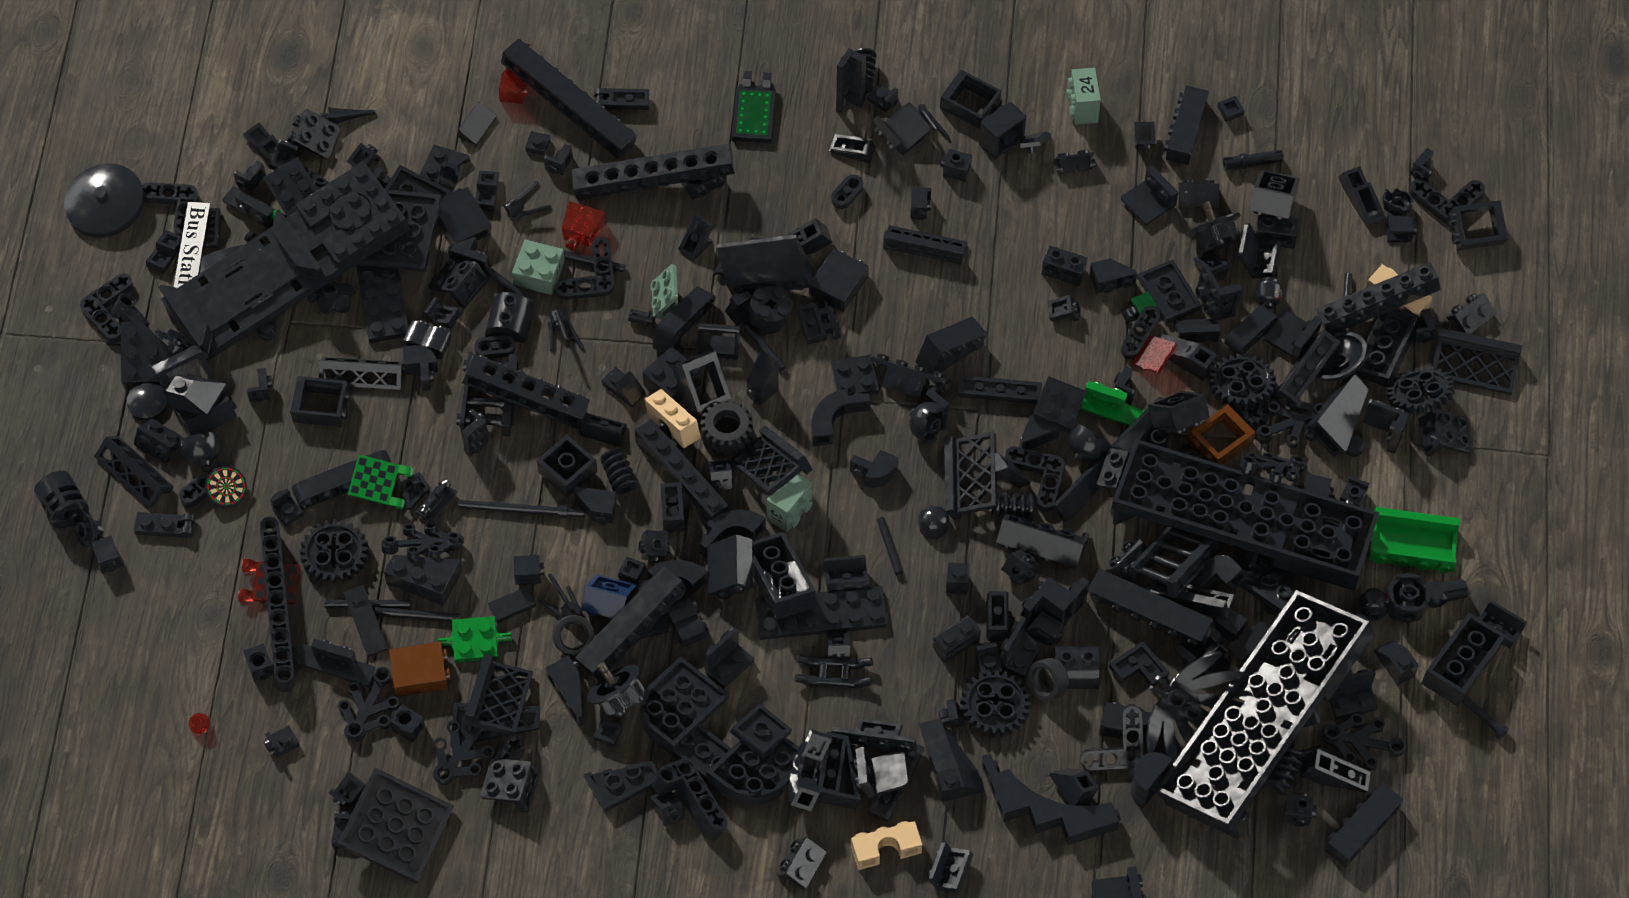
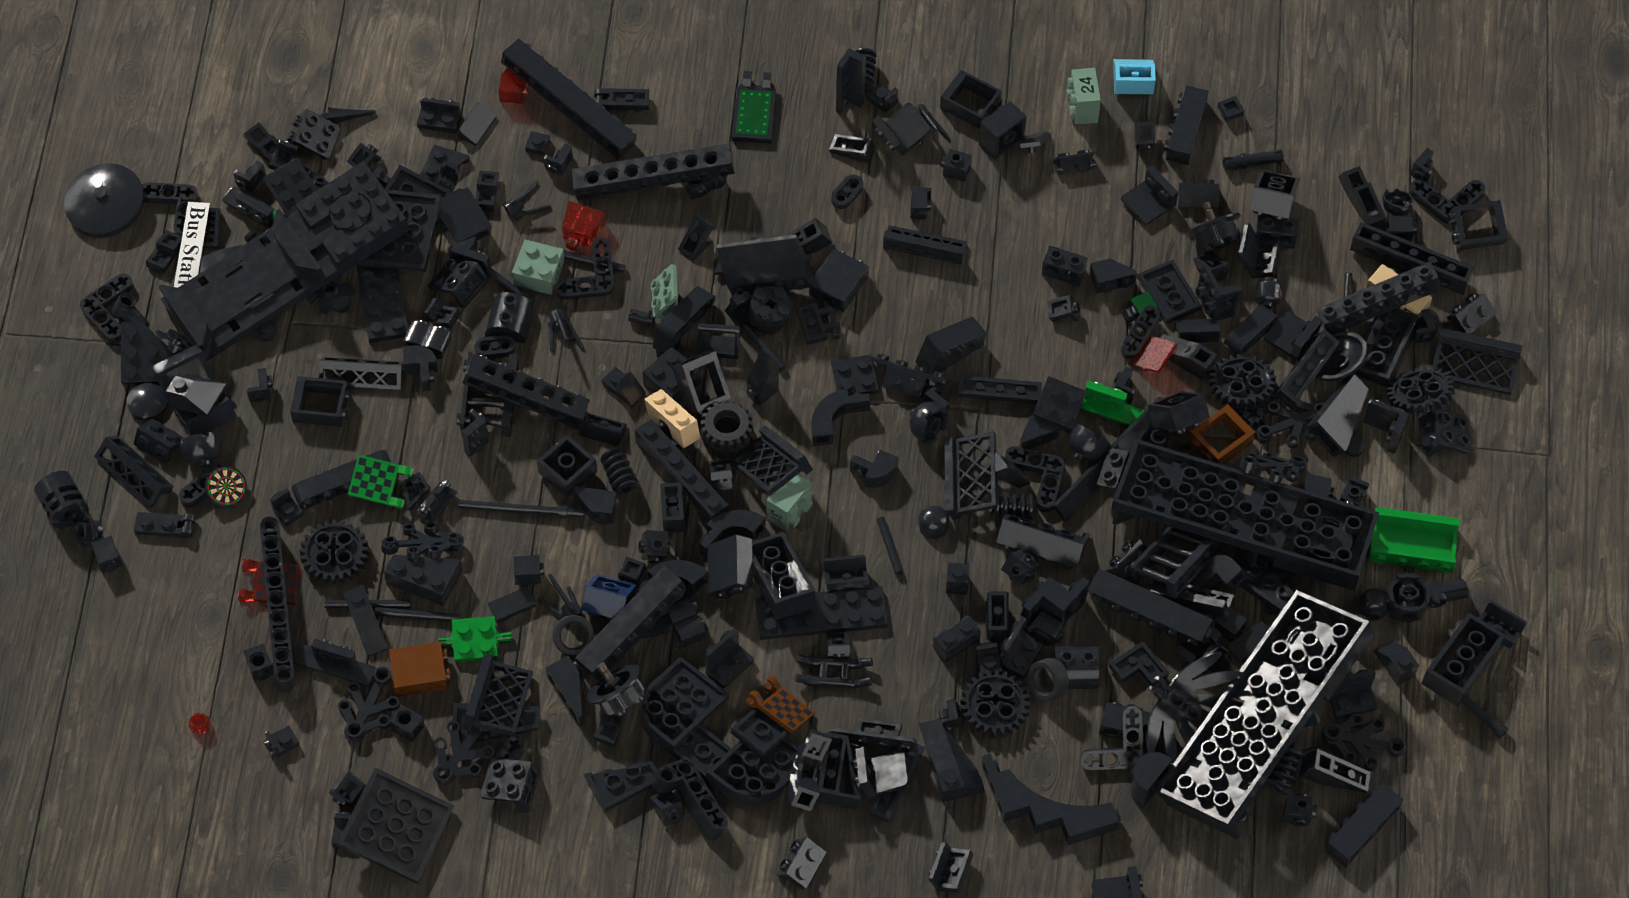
tan arch [851,821,922,870] -> none
black slope [1049,768,1099,806] -> none
none -> black bracket [417,97,461,133]
none -> reddish brown flag [746,676,815,734]
none -> medium azure slope [1113,59,1156,94]
none -> black brick [1350,222,1474,295]

